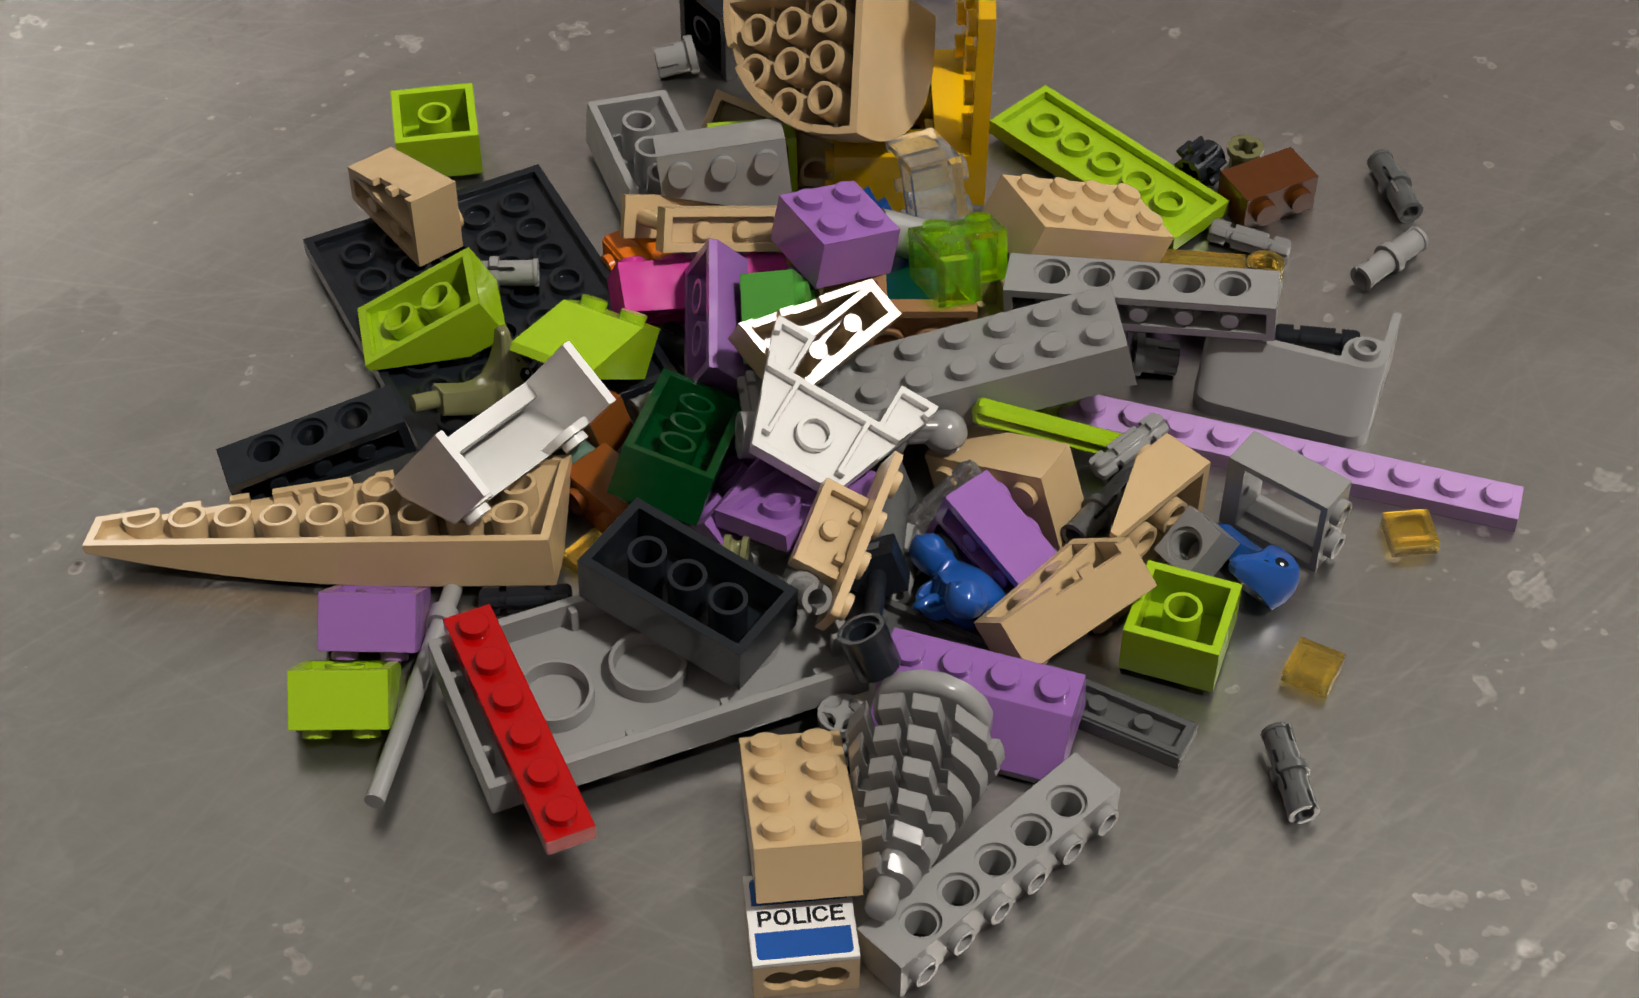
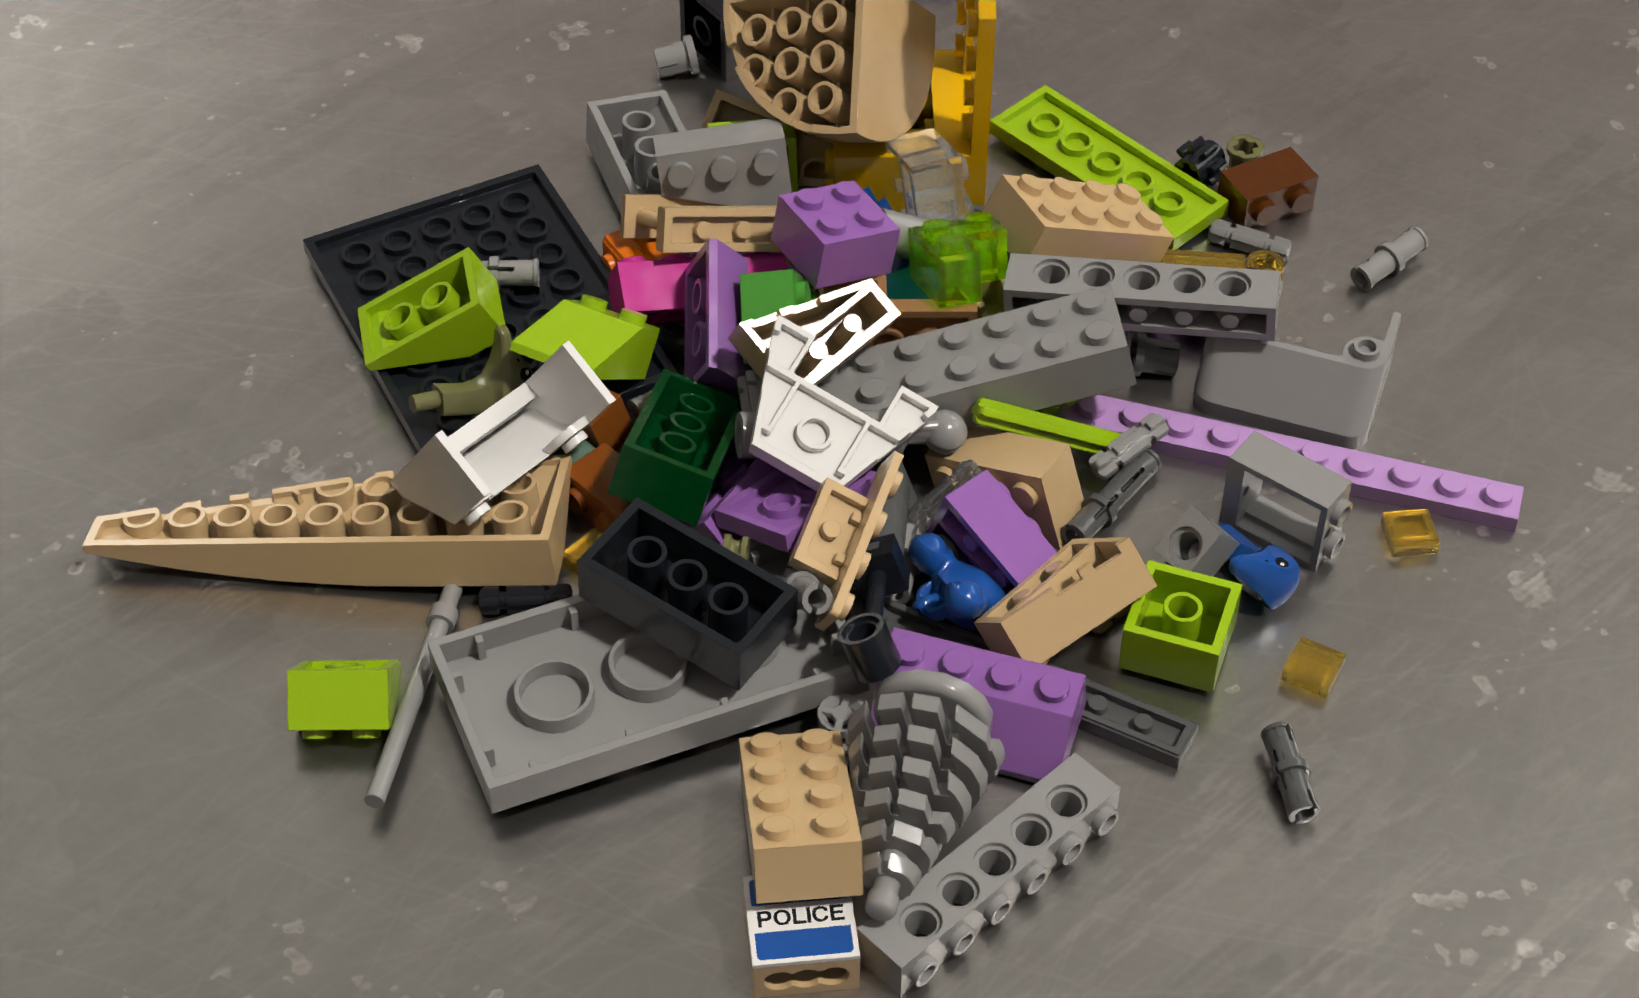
black brick [216,384,416,500] -> none
medium lavender slope [317,585,431,661] -> none
tan wedge [348,147,464,267] -> none
lime brick [390,82,483,177] -> none
red plate [443,604,597,856] -> none
tan slope [1110,433,1211,565] -> none
black axle [1275,323,1360,355] -> none
dark grey pin [1367,149,1424,223] -> none

